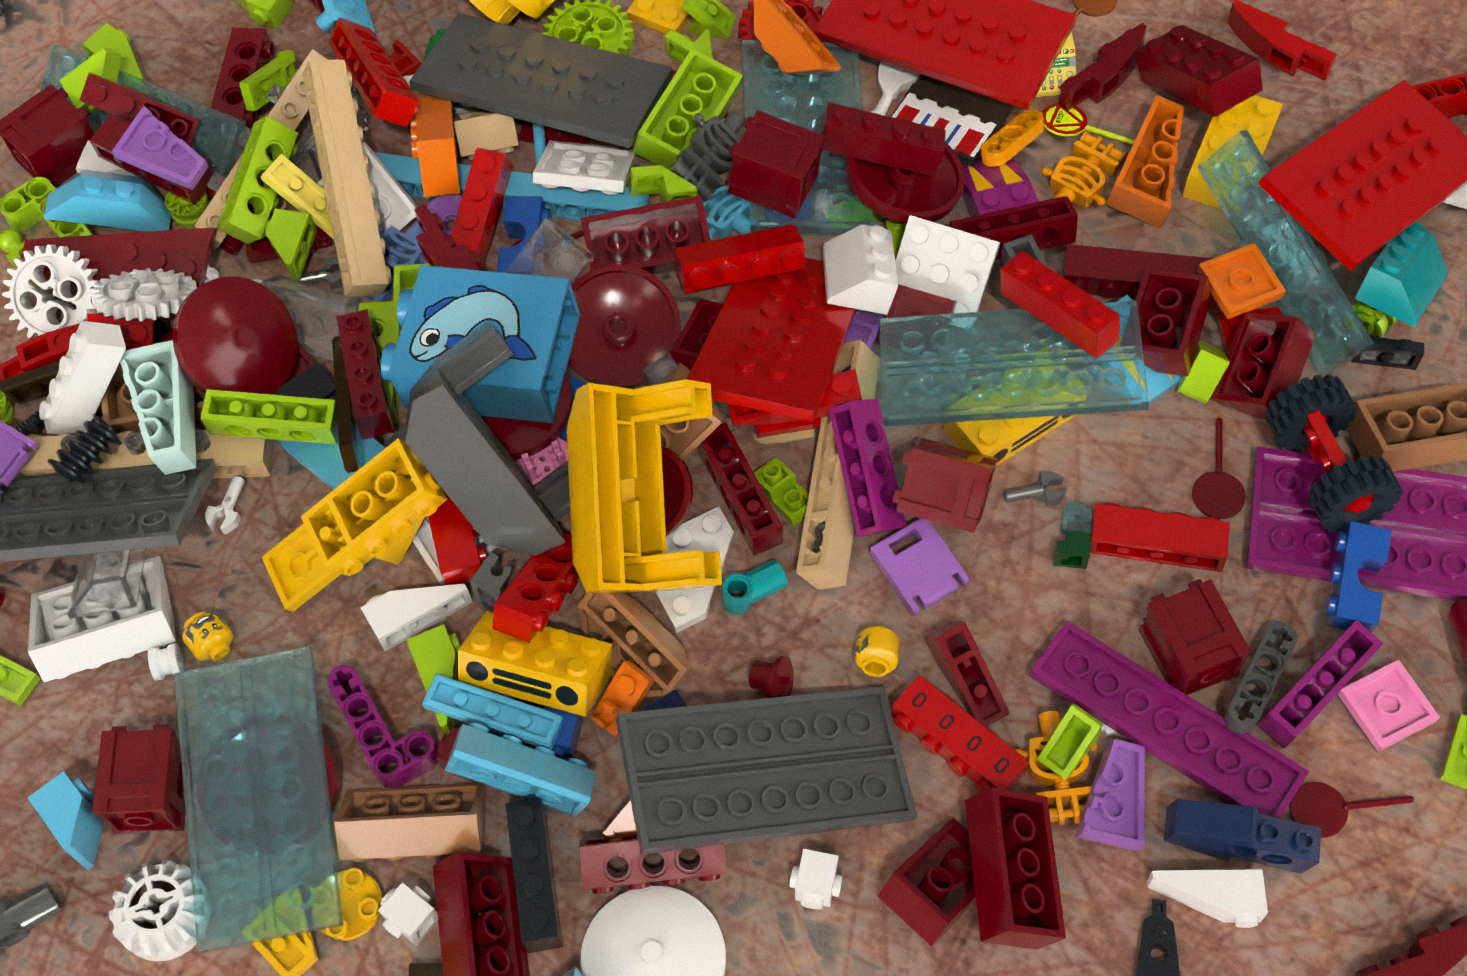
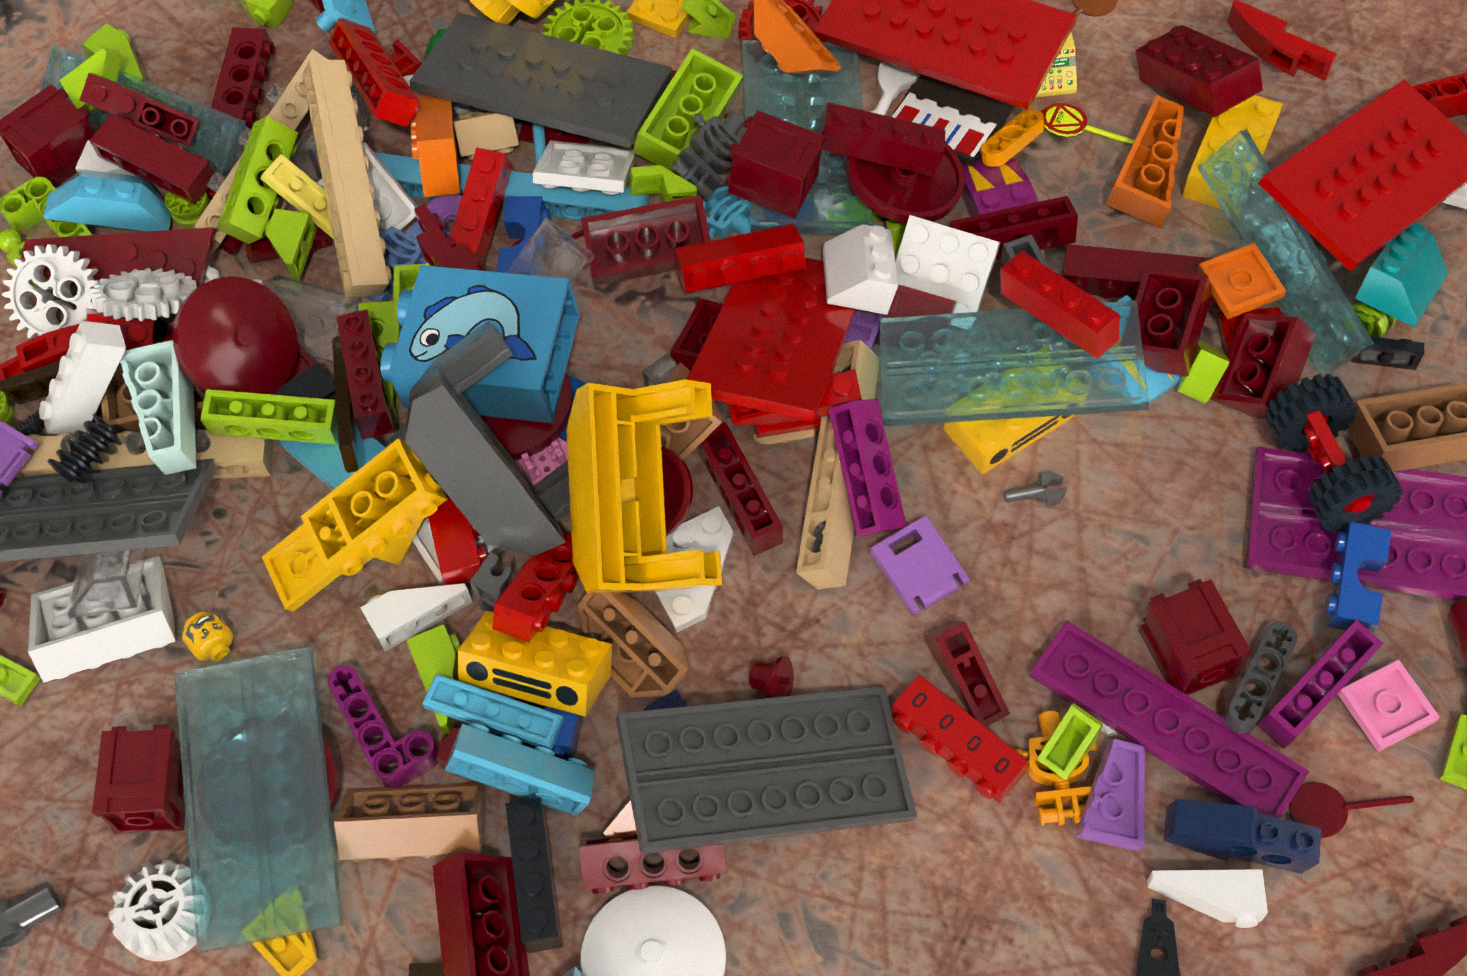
medium azure slope [27,771,105,870] -> none
medium lavender wing [112,106,208,190] -> none
white wheel [148,643,185,681] -> none
white bar [205,476,245,534] -> none
lime plate [239,50,298,111] -> none
flat silver bar [290,257,343,290] -> none
yellow dish [311,868,383,941] -> none
white brick [378,882,438,946] -> none
dark red dish [568,264,681,388] -> none
orange plate [590,660,655,737] -> none
lime slope [664,29,713,64] -> none
teal piece [722,560,788,615] -> none
lime slope [754,457,809,527] -> none
white brick [789,849,843,909] -> none
yellow head [854,625,900,677] -> none
dark red slope [878,818,976,947] -> none
dark red container [892,438,998,533] -> none
dark red brick [965,787,1066,949] -> none
light orange torso [1042,131,1128,208] -> none
leg [1053,501,1092,569] -> none
dark red slope [1060,23,1147,111] -> none
red brick [1090,502,1230,572] -> none
dark red piece [1192,418,1246,519] -> none

